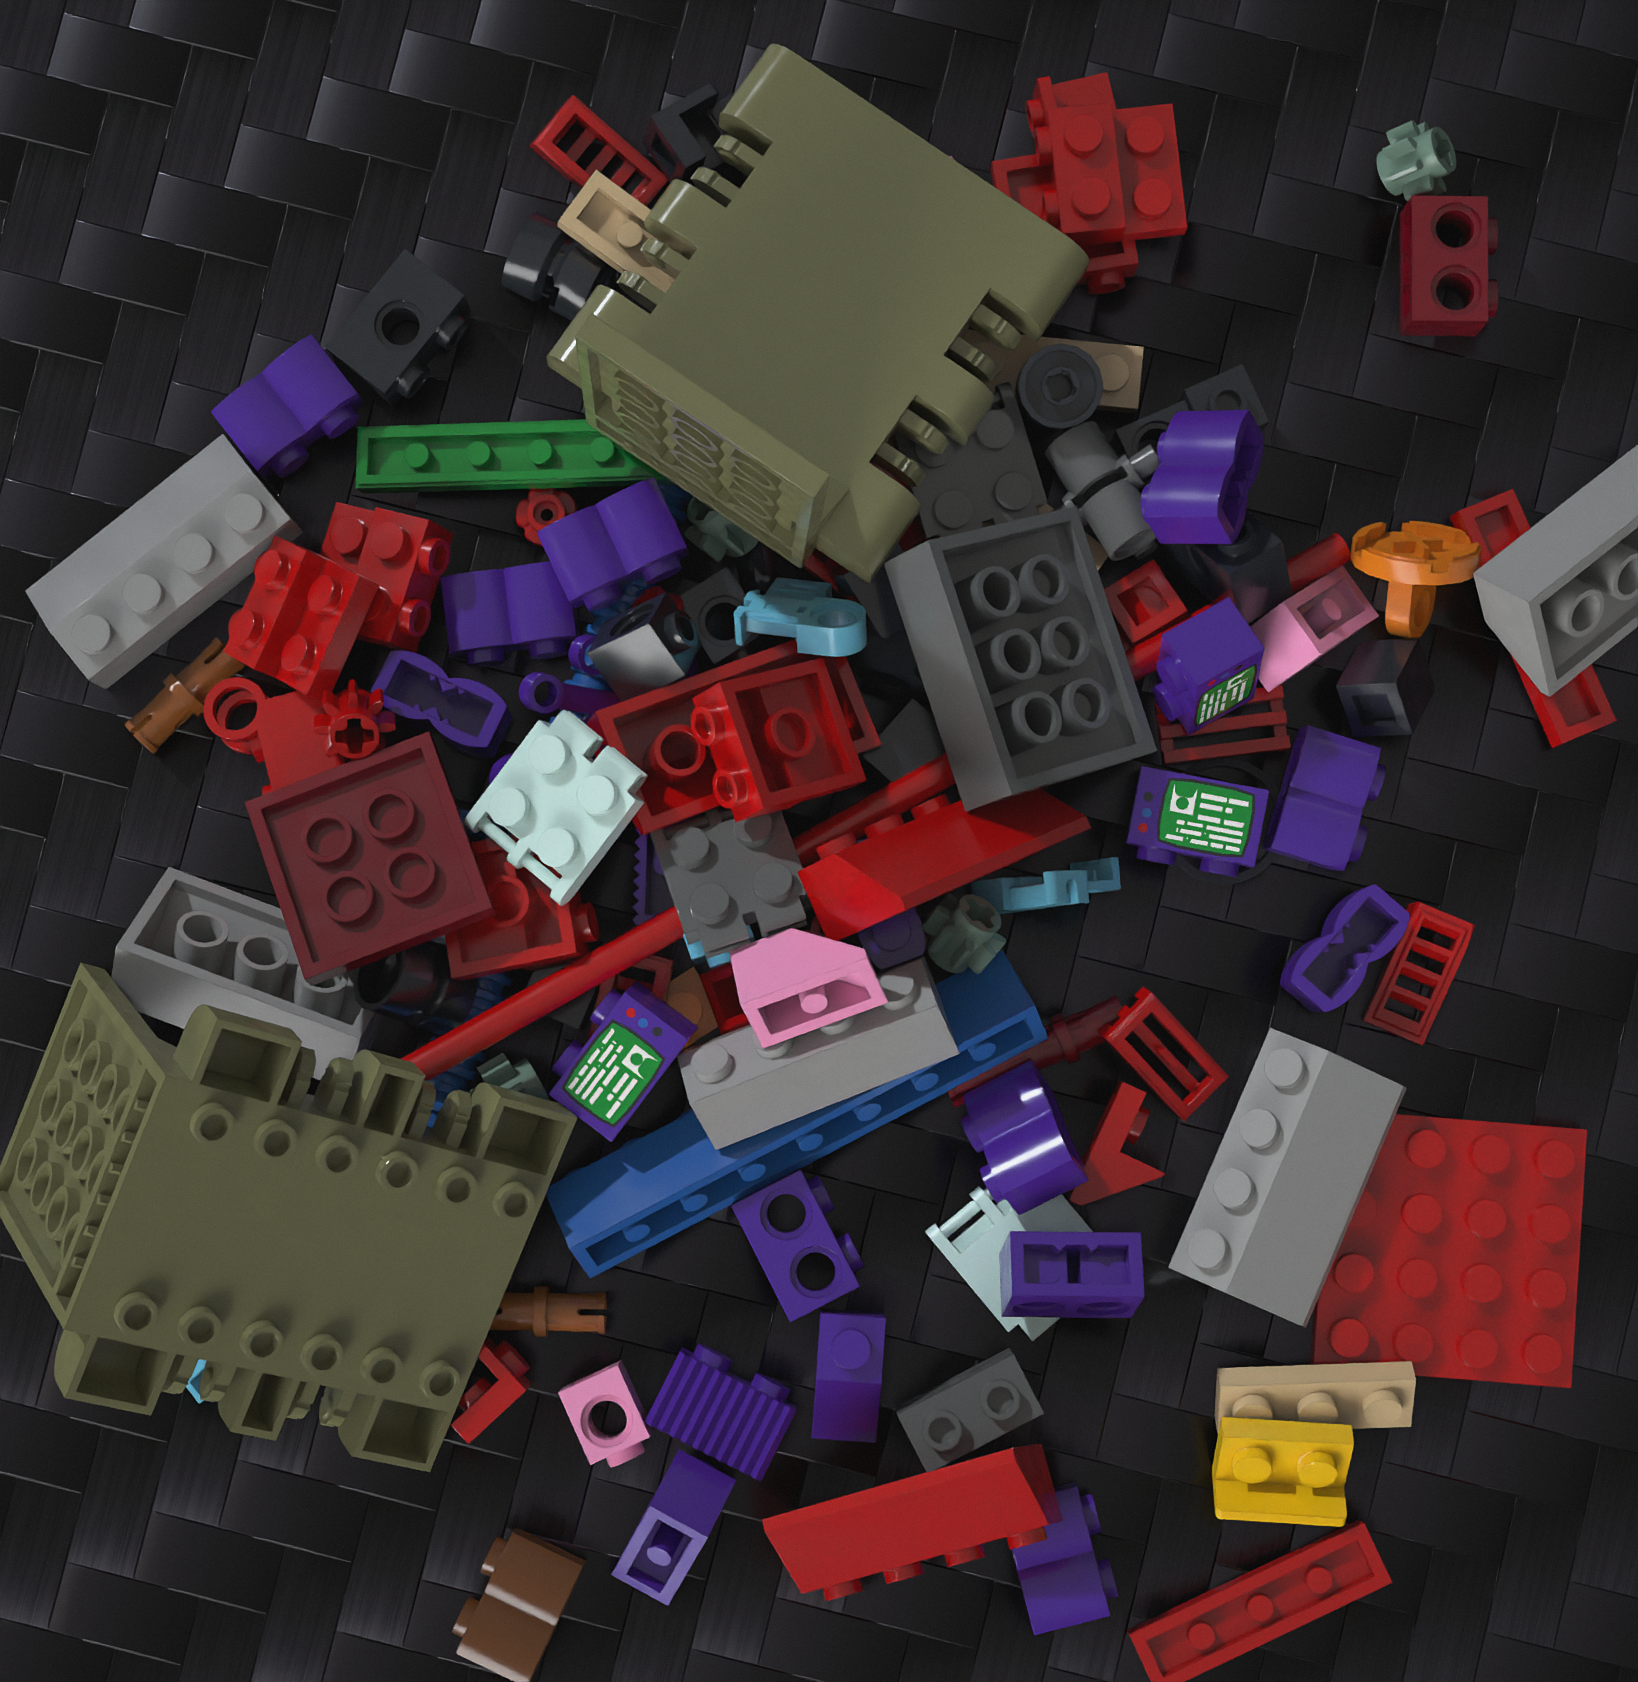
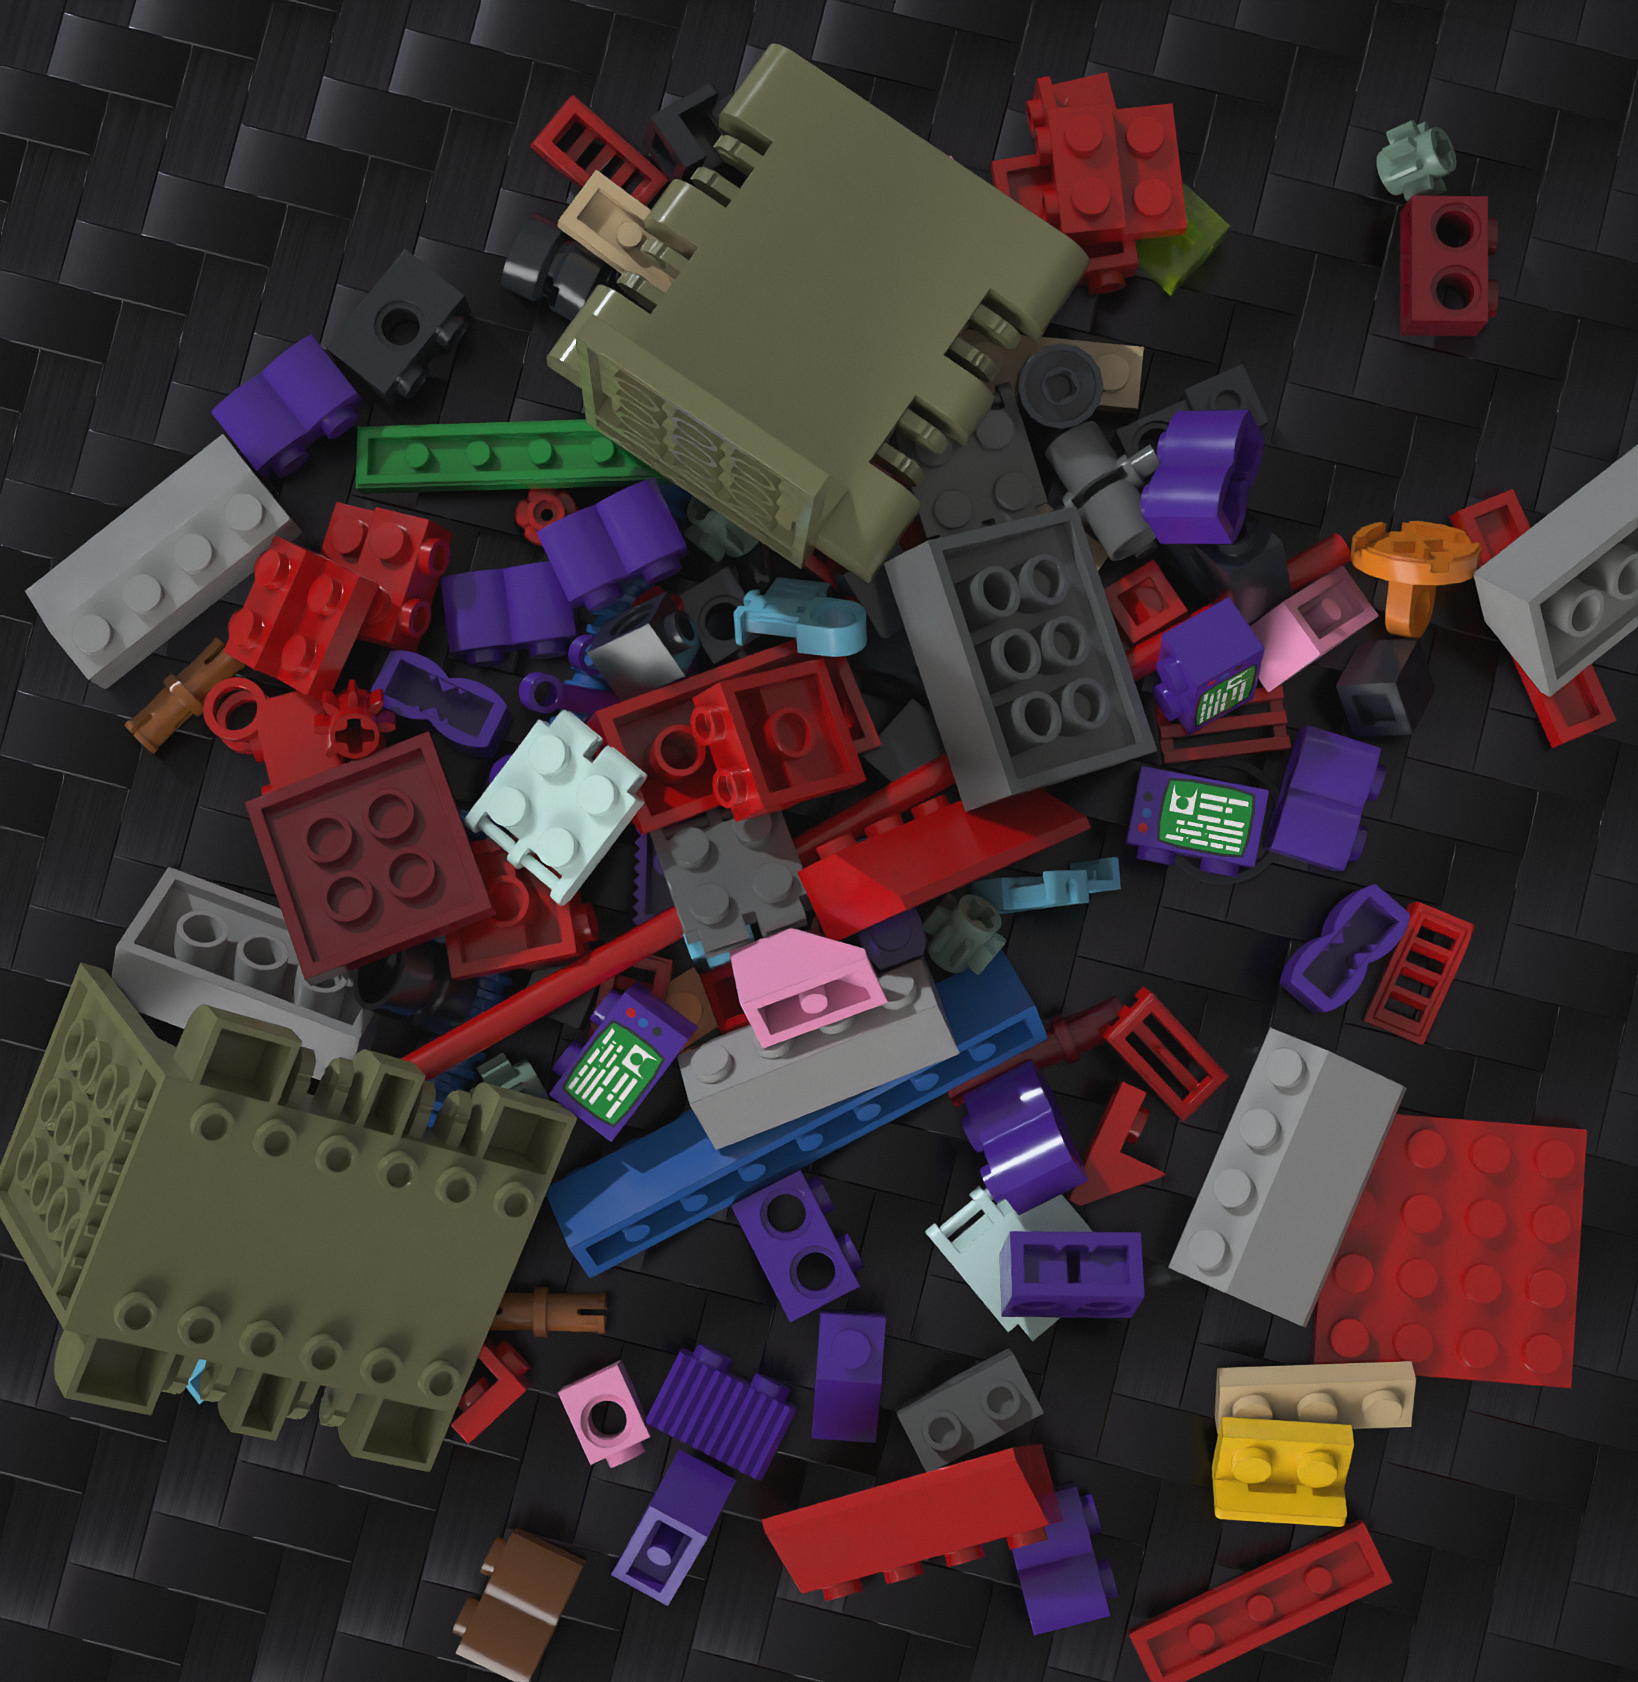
none -> clear neon green panel [1135,183,1230,296]

